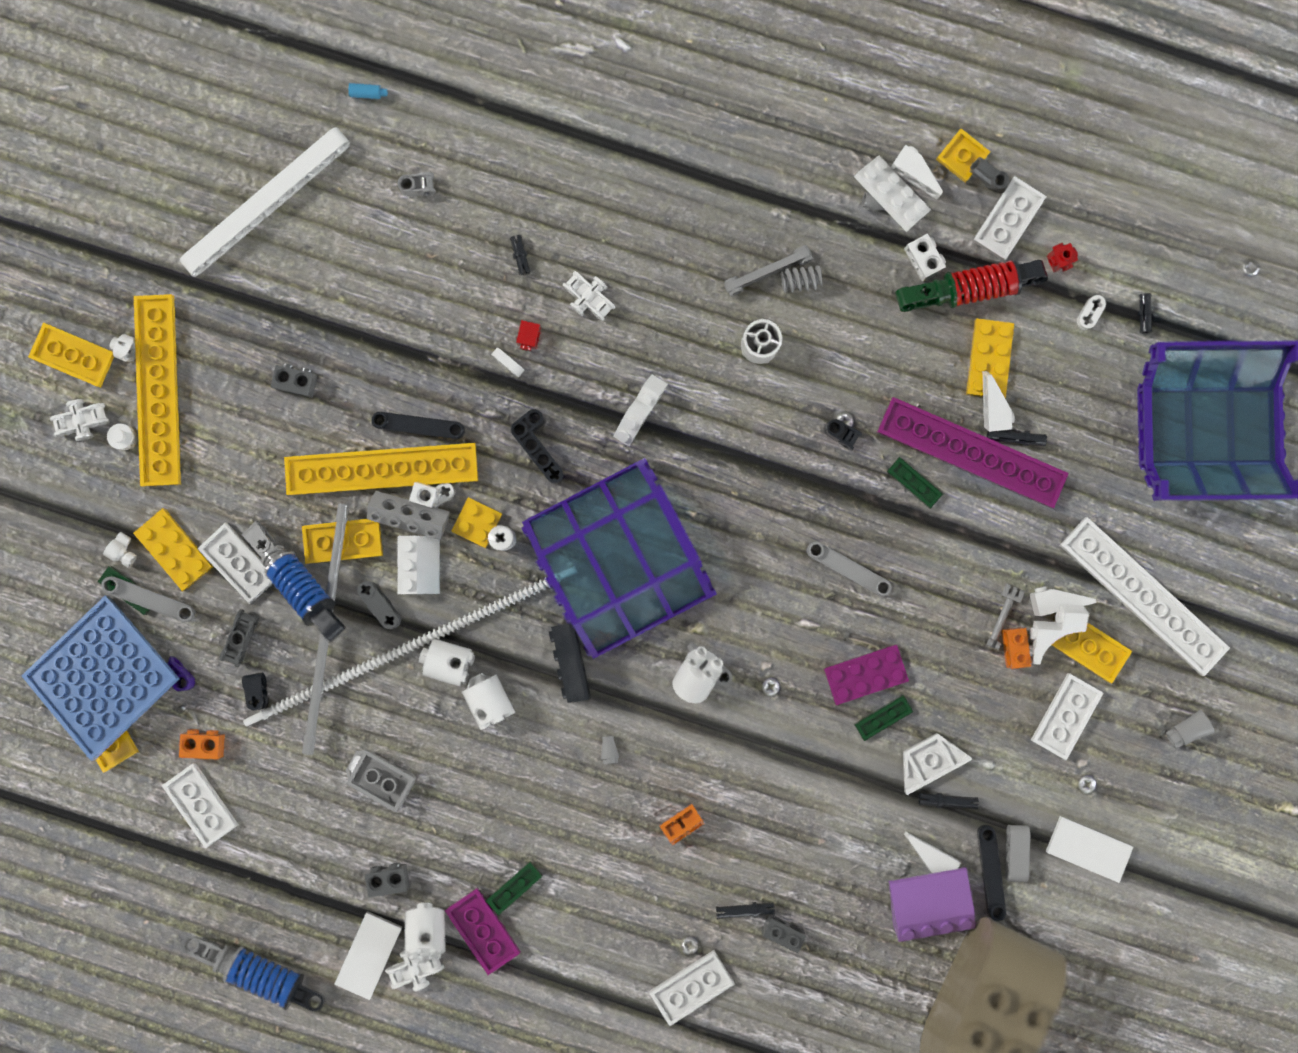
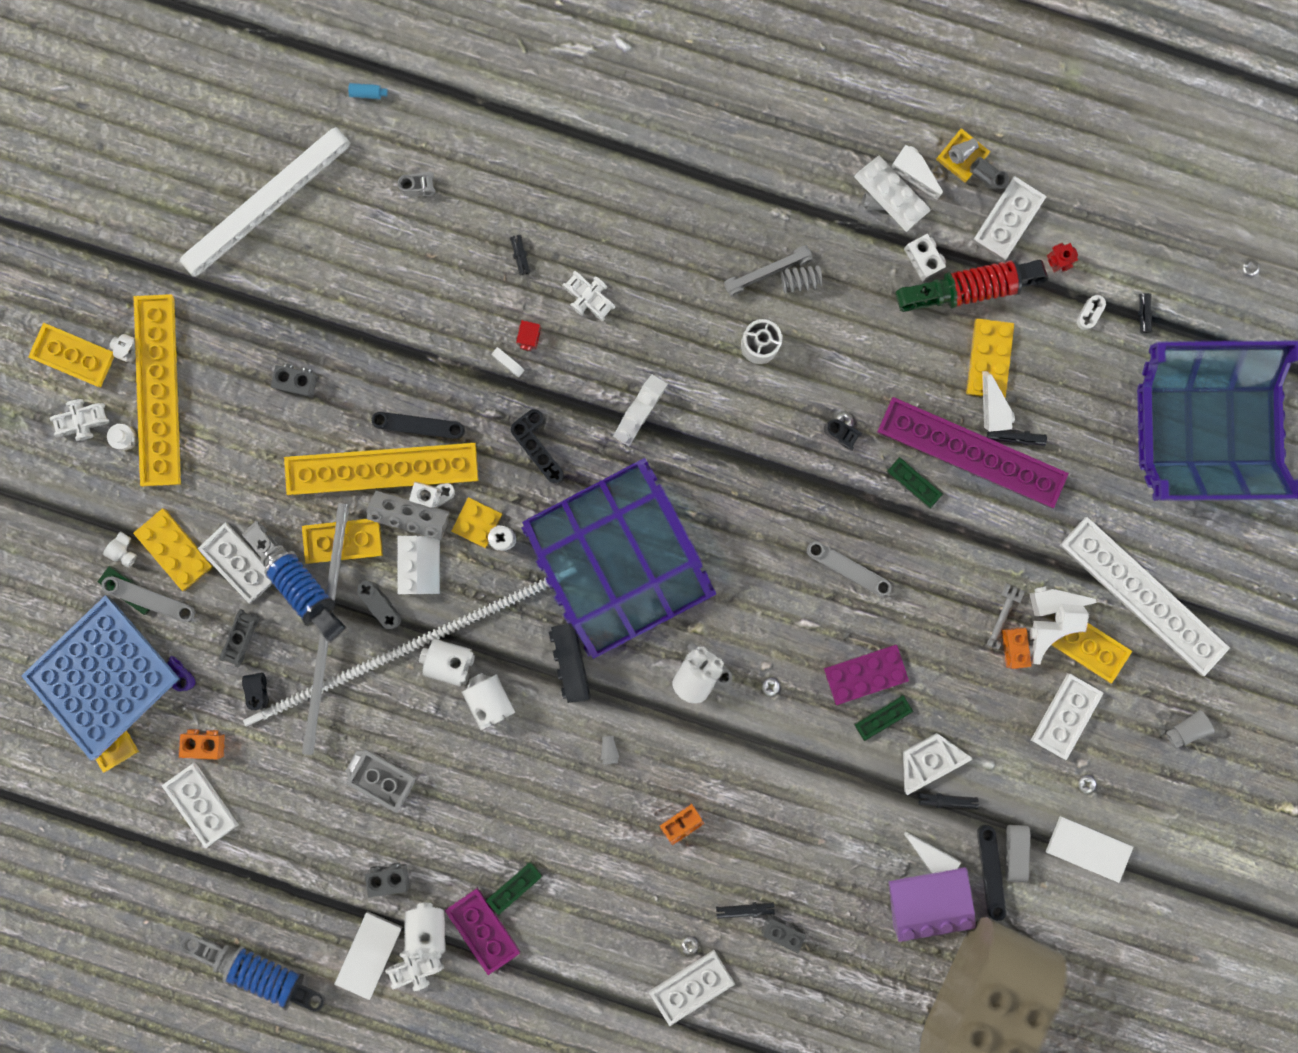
none -> light grey cone [949,138,979,164]

